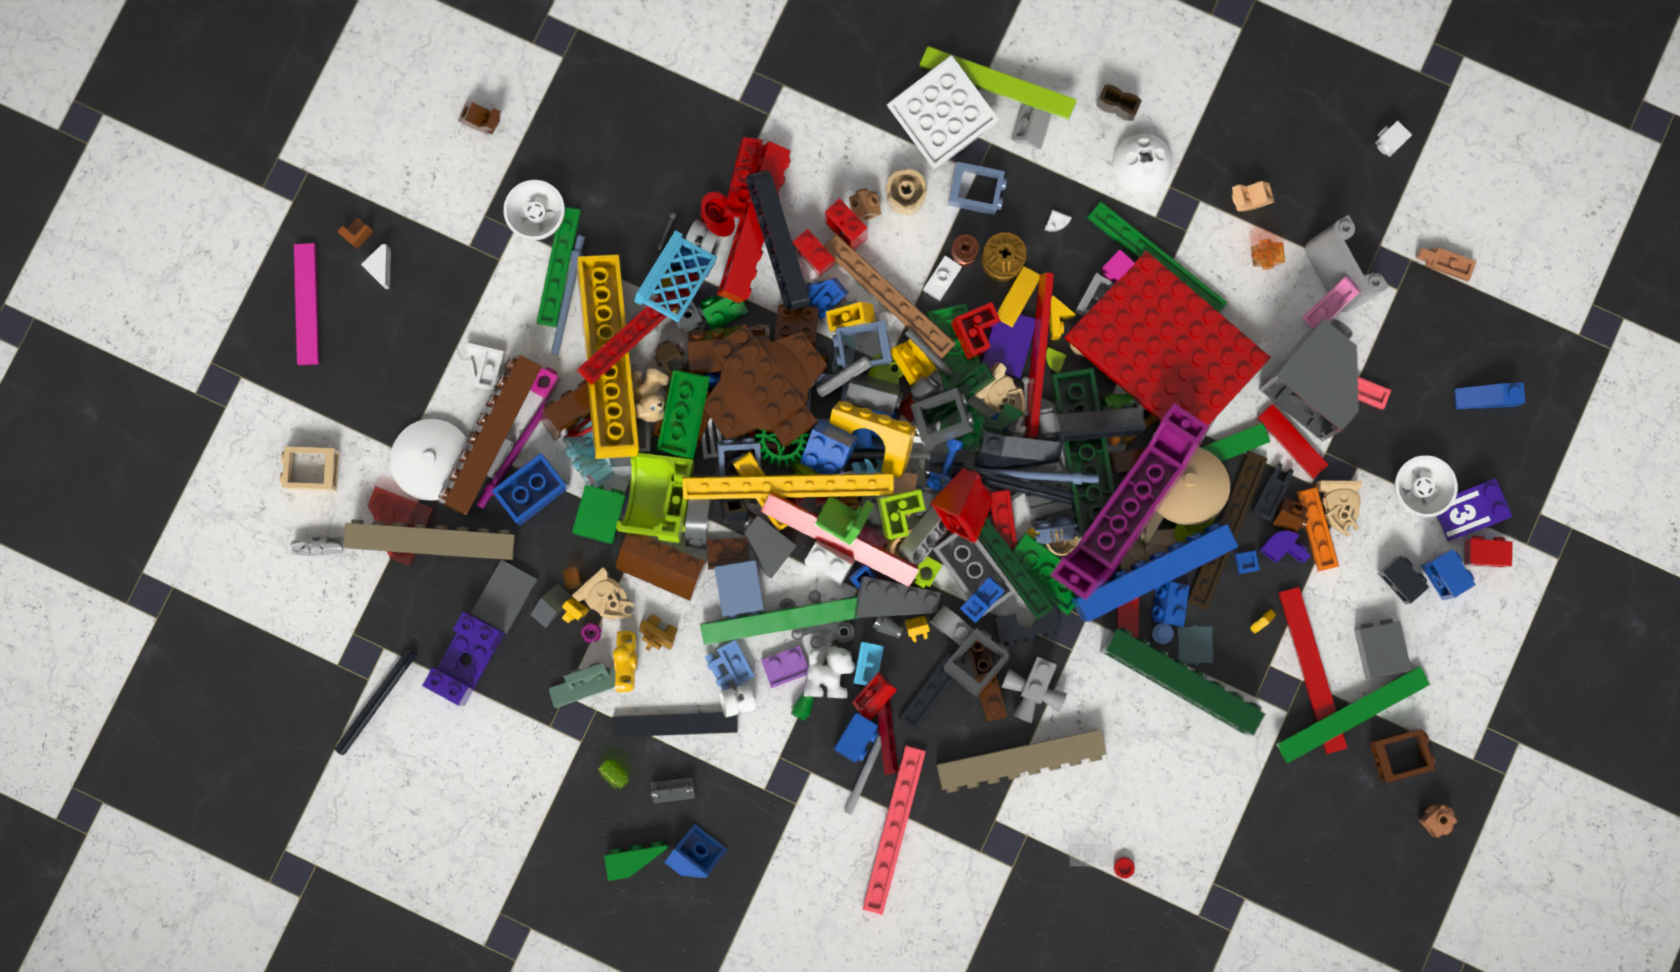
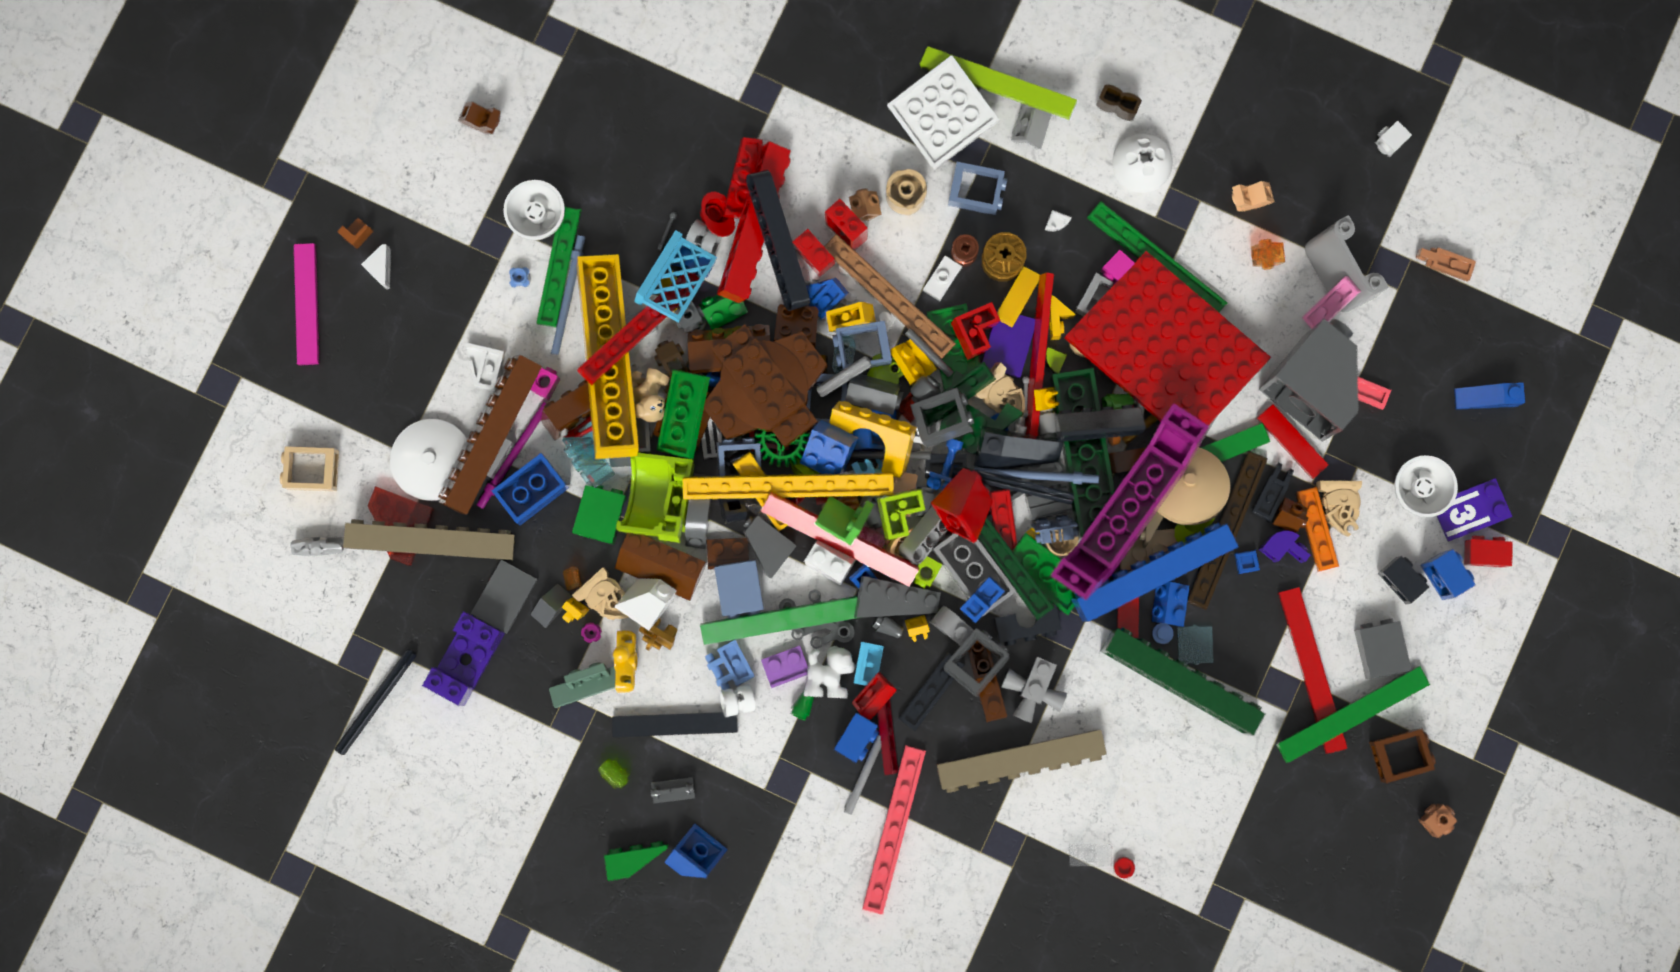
yellow tile [1250,609,1276,633] -> none
none -> medium blue plate [509,267,530,288]
none -> white slope [615,579,677,630]
none -> yellow tile [1034,387,1059,411]

